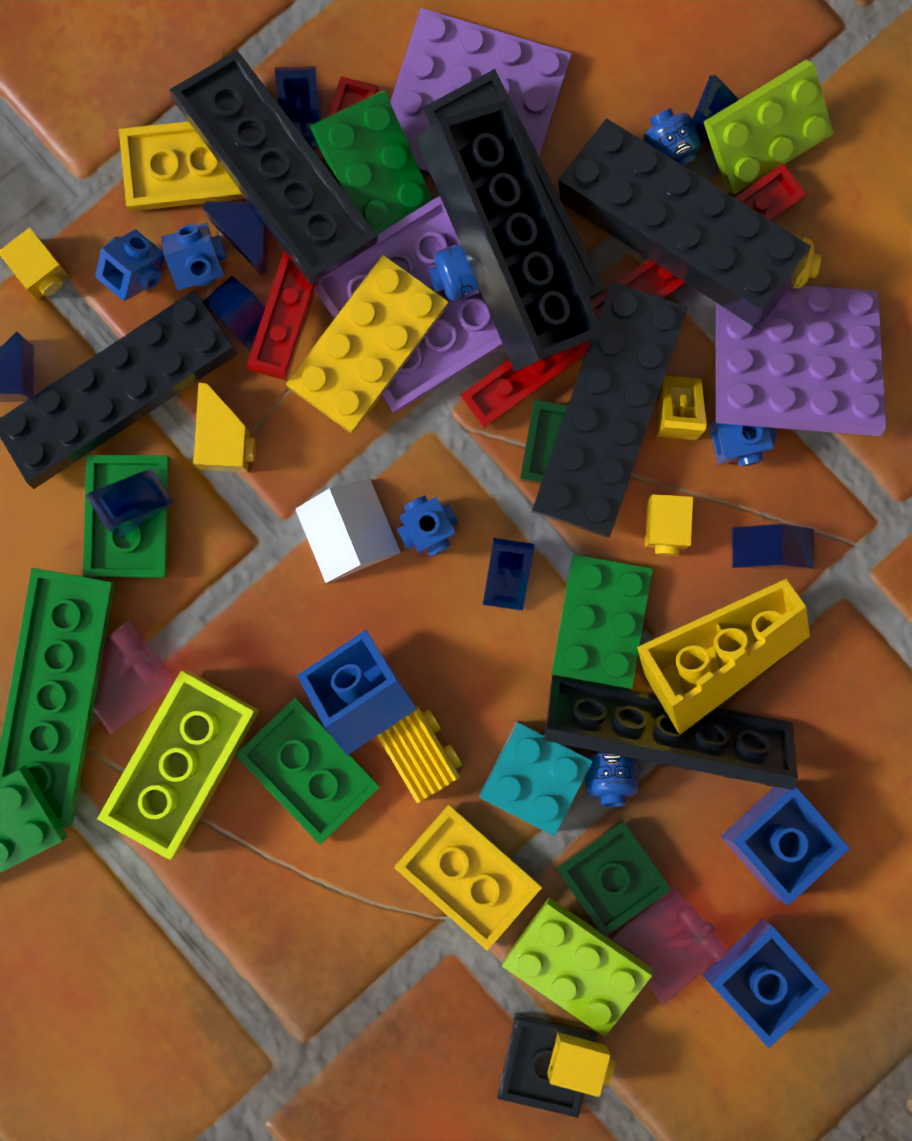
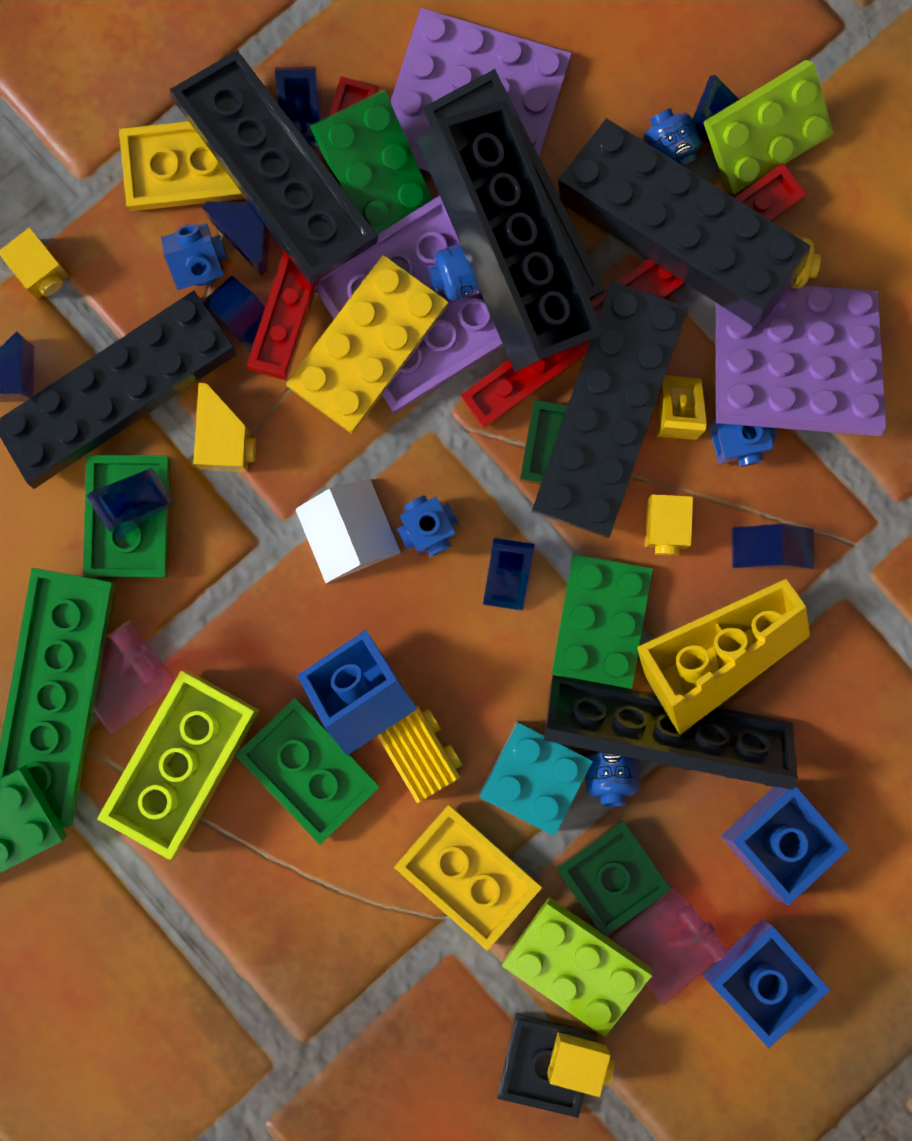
blue brick [95,229,164,302] -> none

